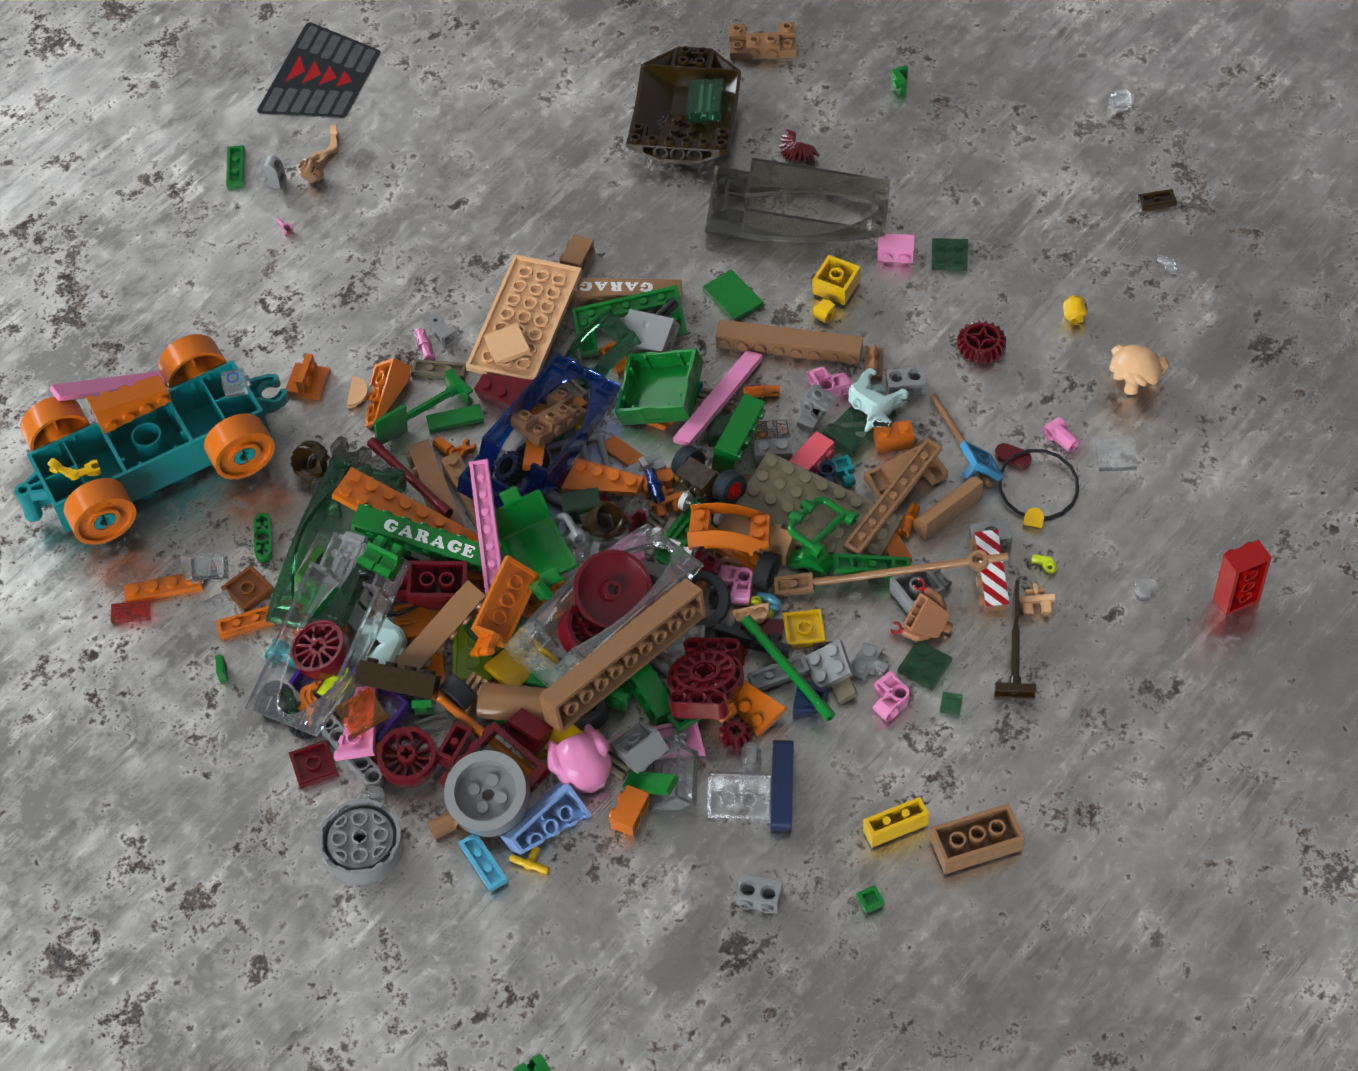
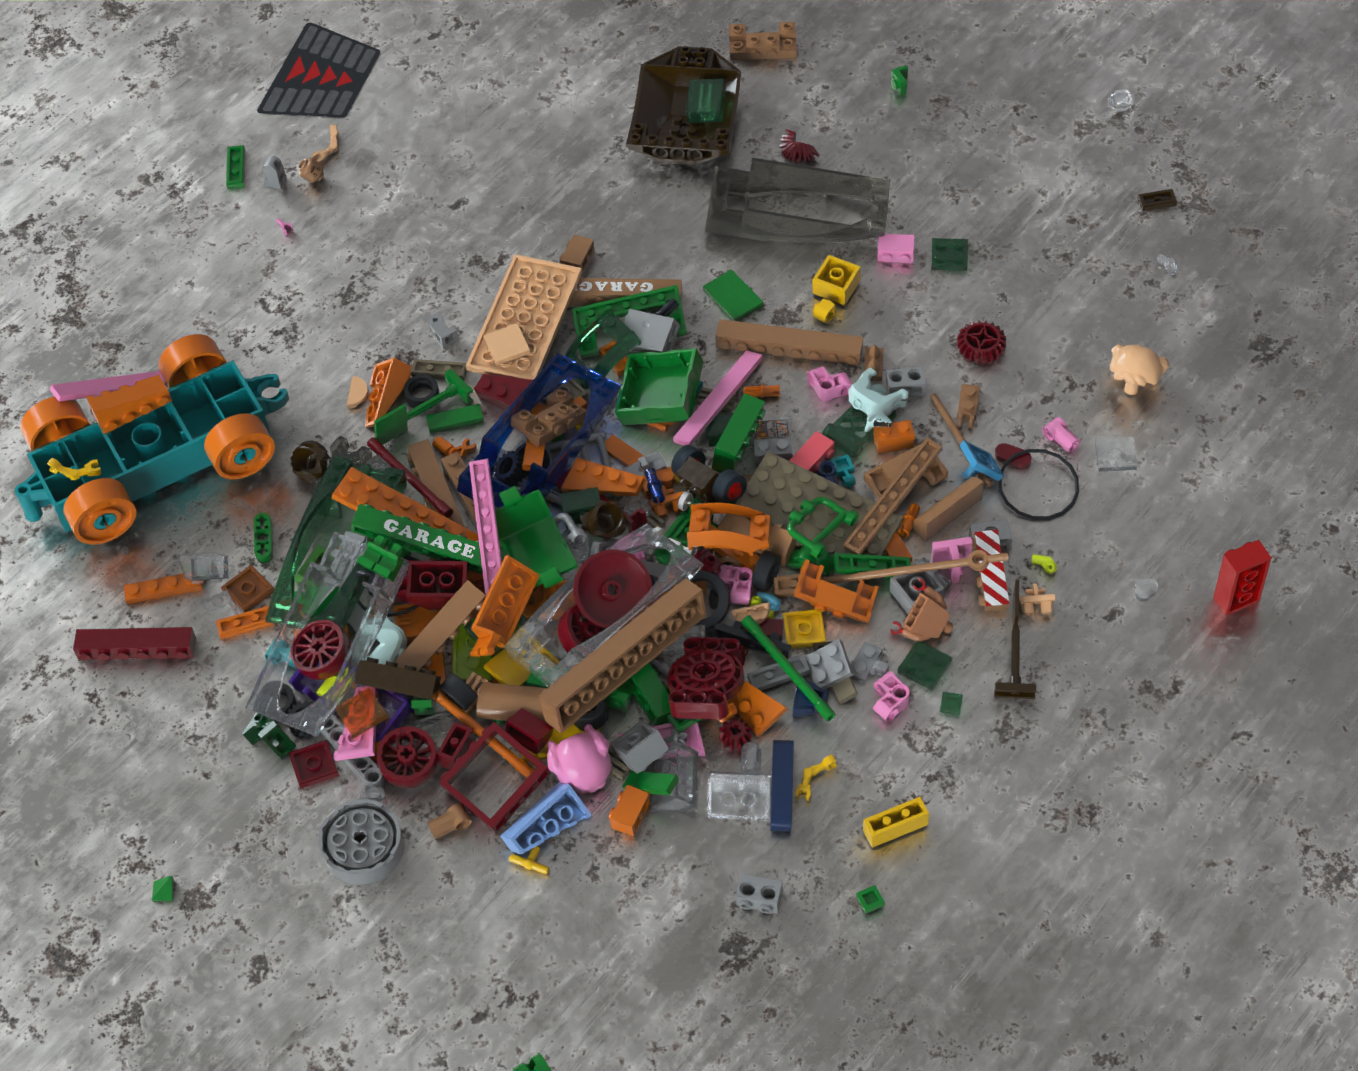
clear red tile [110,600,151,624] -> none
green tile [215,655,228,682] -> none
clear brick [221,368,251,398] -> none
clear green tile [284,691,299,719] -> none
orange bracket [285,353,331,400] -> none
orange piece [298,680,322,719] -> none
bright pink pin [414,328,435,360] -> none
light grey brick [444,750,530,837] -> none
medium azure plate [458,834,508,893] -> none
green tile [528,580,554,601] -> none
light grey tile [797,383,837,432] -> none
medium nougat brick [930,803,1025,874] -> none
yellow tile [1023,507,1044,529] -> none
yellow head [1063,295,1088,323] -> none
none -> dark red brick [73,627,196,661]
none -> green slope [152,876,175,902]
none -> dark green tile [242,710,296,759]
none -> black tyre [404,374,439,408]
none -> orange bracket [793,559,879,624]
none -> yellow piece [795,754,837,802]
none -> bright pink bracket [931,537,972,584]
none -> medium nougat hinge [957,384,980,429]

